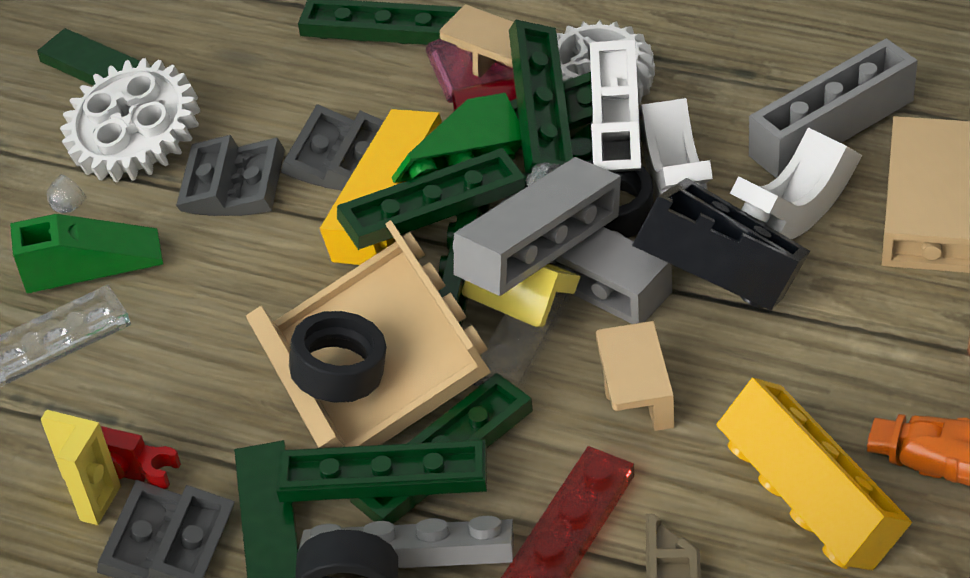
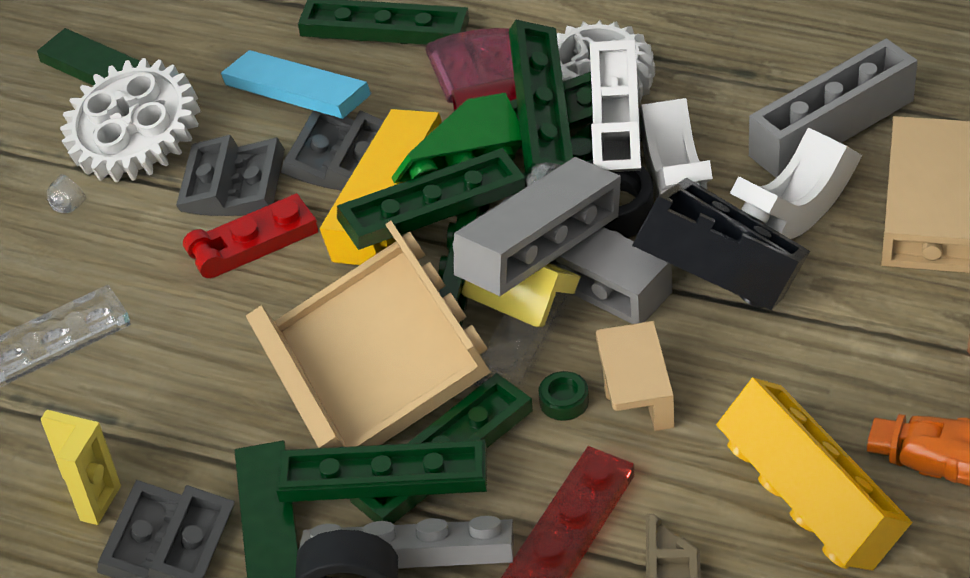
green slope [10,214,163,293] -> none
red plate [101,426,181,489] -> none
black tyre [289,311,387,403] -> none
tan panel [440,4,514,77] -> none
none -> red plate [183,193,319,279]
none -> medium azure tile [221,50,371,119]
none -> dark green tile [538,371,589,421]

